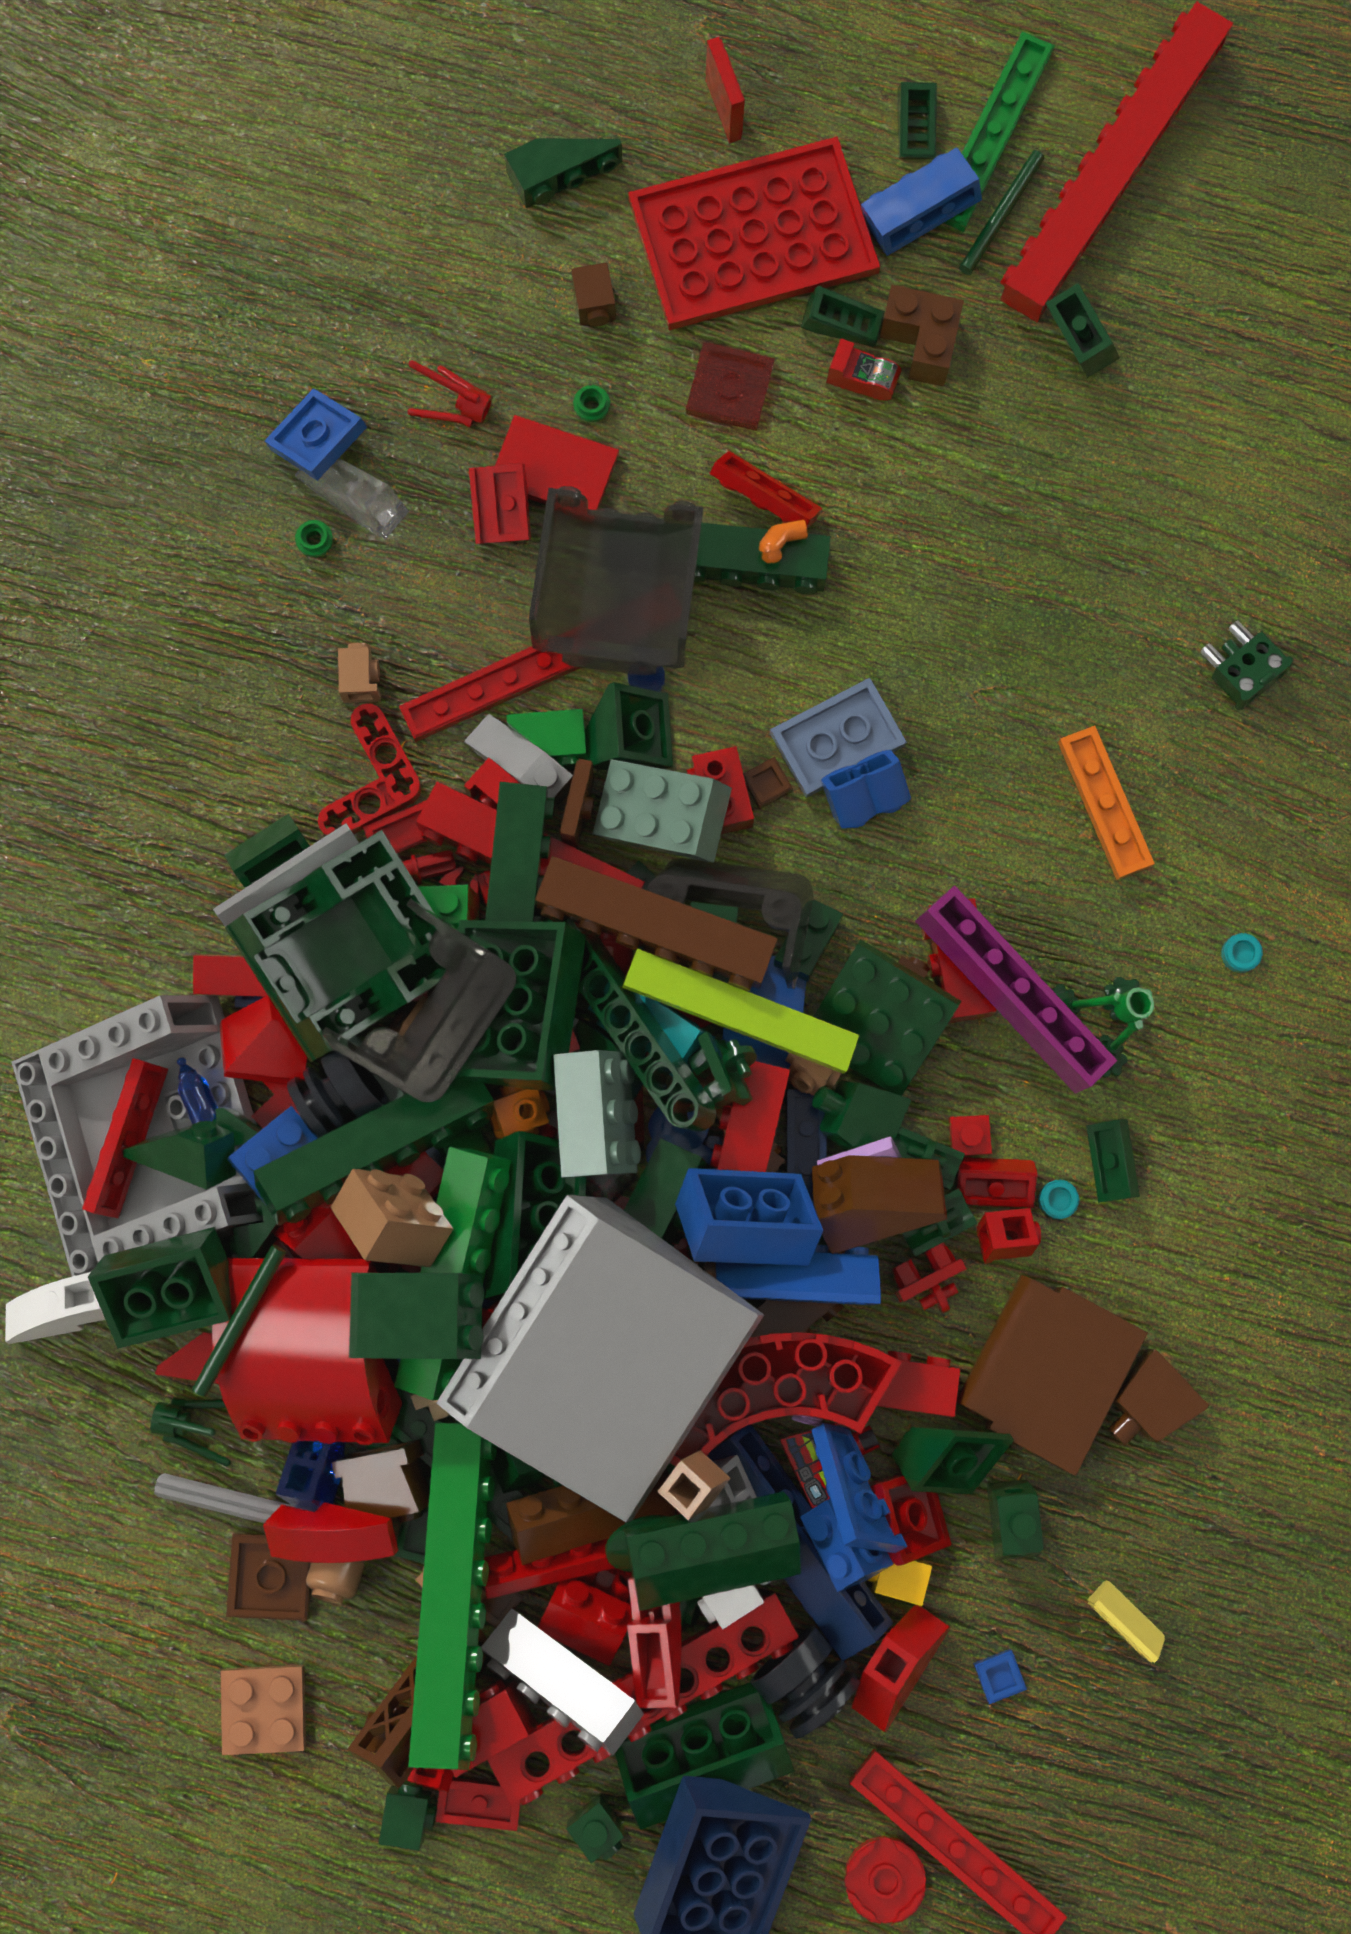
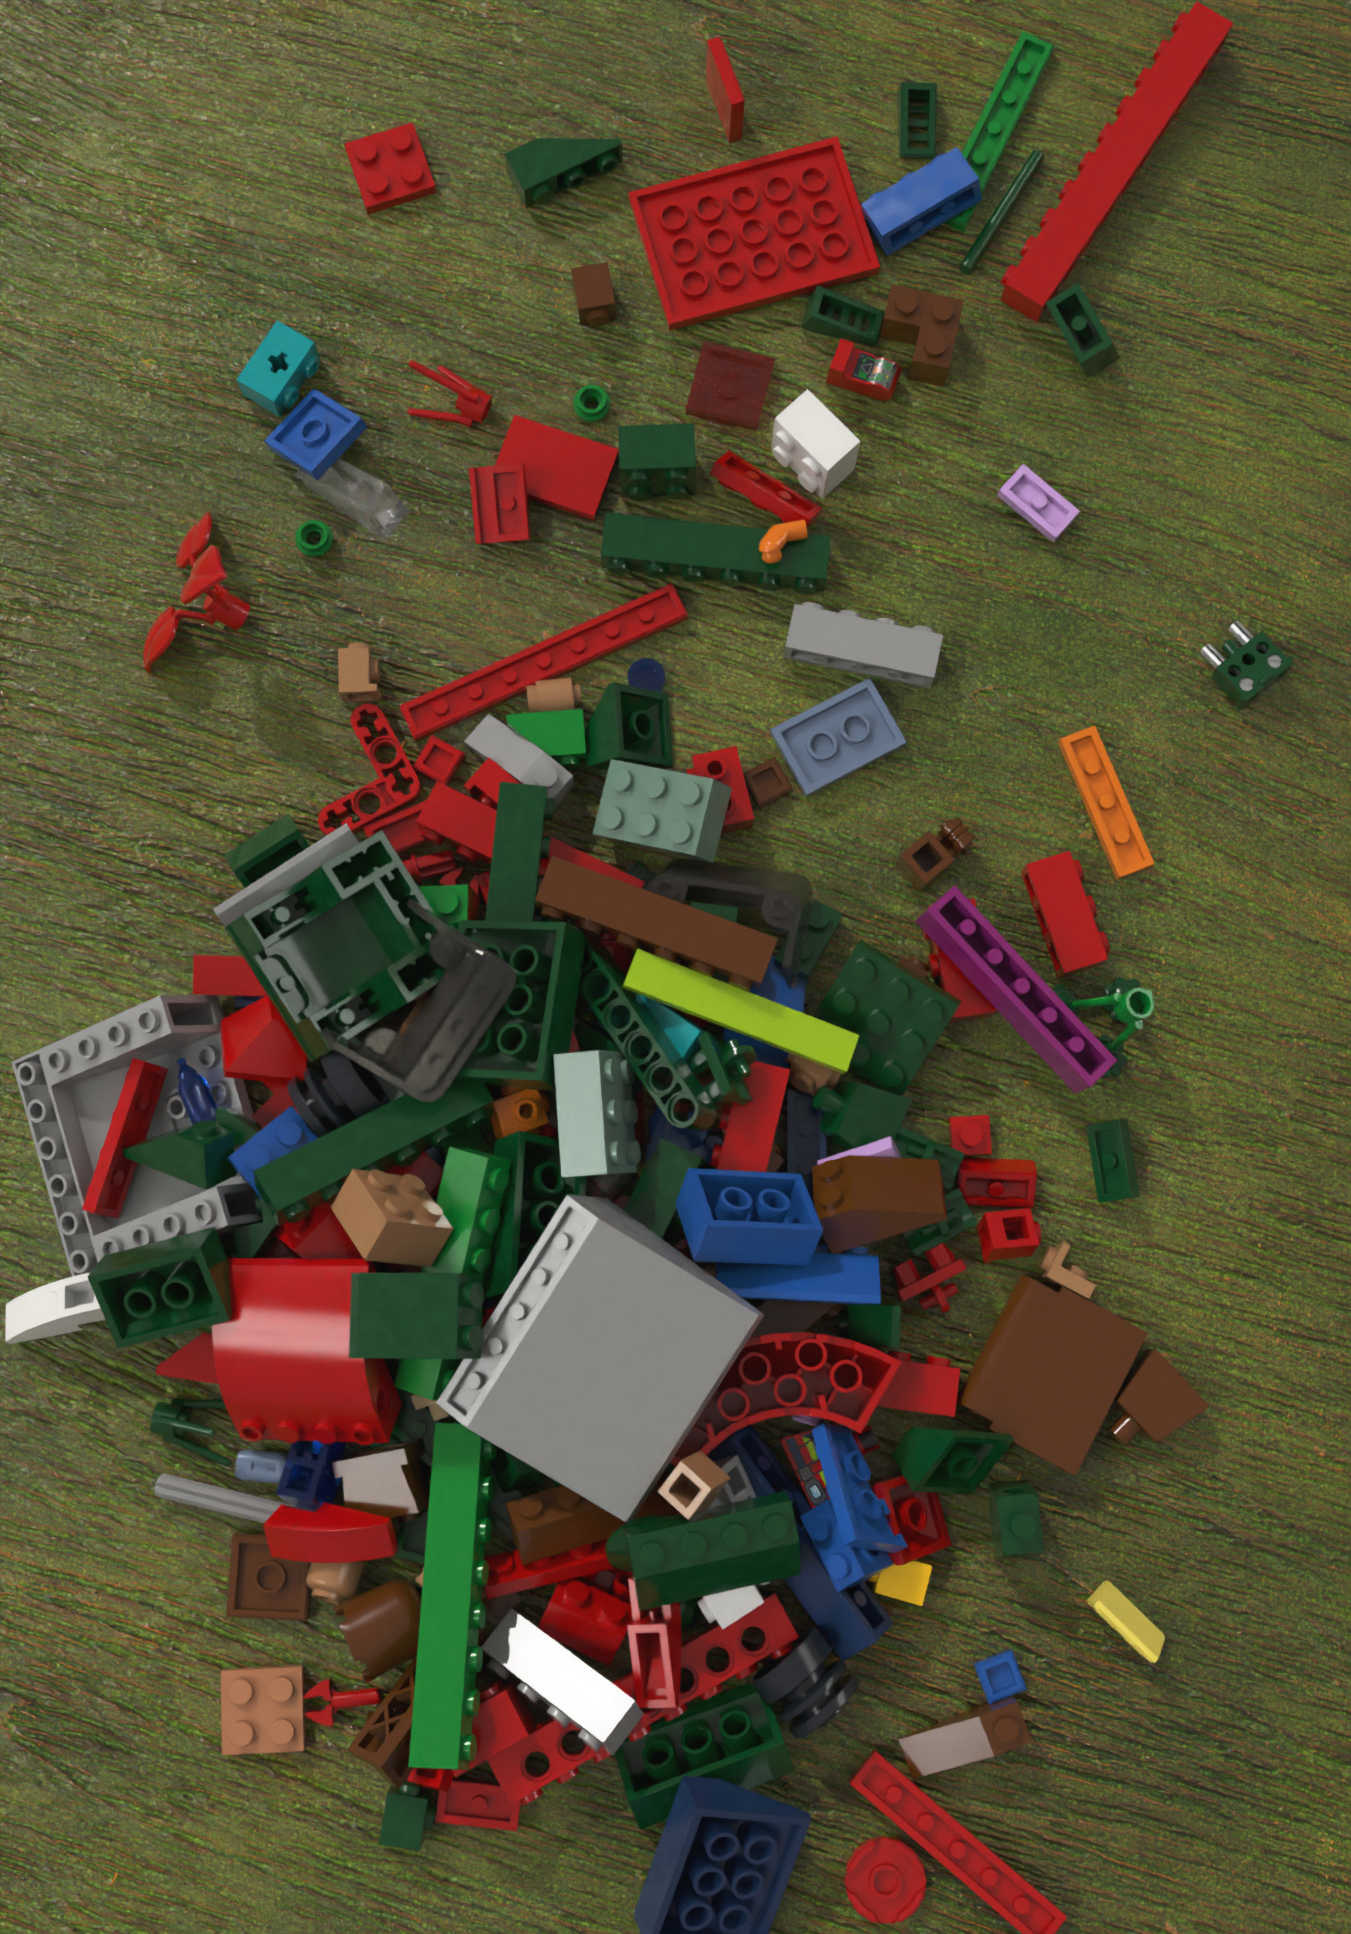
dark green bar [192,1244,287,1397] -> none
clear smoke windscreen [529,486,704,676] -> none
reddish brown plate [560,759,595,849] -> none
dark green brick [566,1793,625,1863] -> none
blue brick [821,750,911,829] -> none
red slope [851,1605,951,1732] -> none
teal tile [1038,1180,1079,1220] -> none
teal tile [1221,933,1263,973] -> none
none -> red plant [143,511,250,673]
none -> sand blue piece [235,1449,312,1484]
none -> teal brick [236,320,320,417]
none -> red bar [303,1677,382,1726]
none -> reddish brown cylinder [334,1579,422,1683]
none -> red plate [344,122,437,215]
none -> red tile [413,735,466,786]
none -> medium nougat brick [526,677,582,713]
none -> dark green brick [618,423,696,501]
none -> white brick [771,389,860,499]
none -> light grey brick [783,602,943,689]
none -> dark green slope [838,1304,901,1347]
none -> reddish brown brick [895,817,976,893]
none -> slope [897,1696,1032,1779]
none -> lavender plate [997,464,1080,543]
none -> red brick [1020,851,1110,979]
none -> medium nougat bracket [1039,1241,1096,1299]

